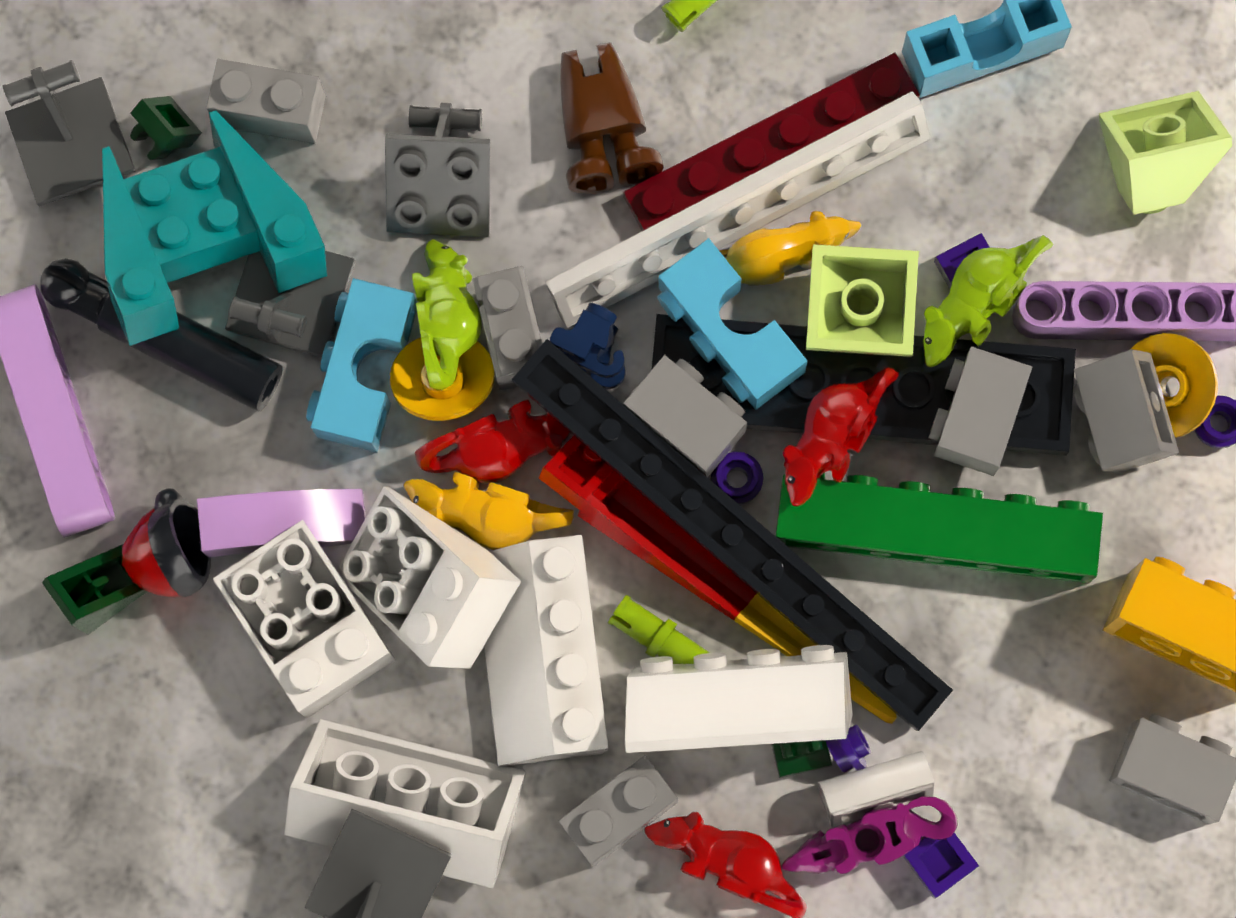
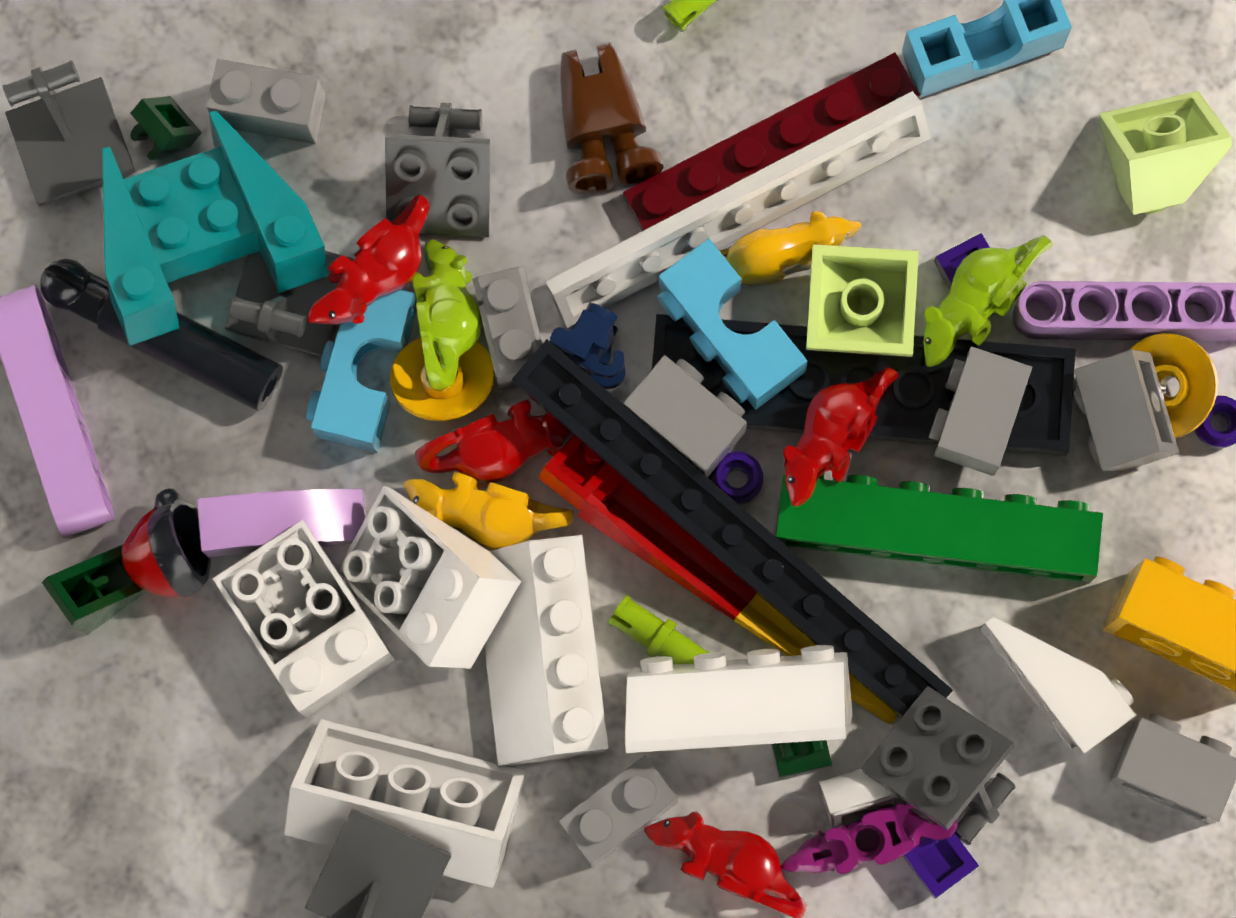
dark purple plate [825,725,871,773] -> none
none -> red animal [307,194,430,325]
none -> dark grey plate [861,686,1016,845]
none -> white slope [979,616,1136,758]

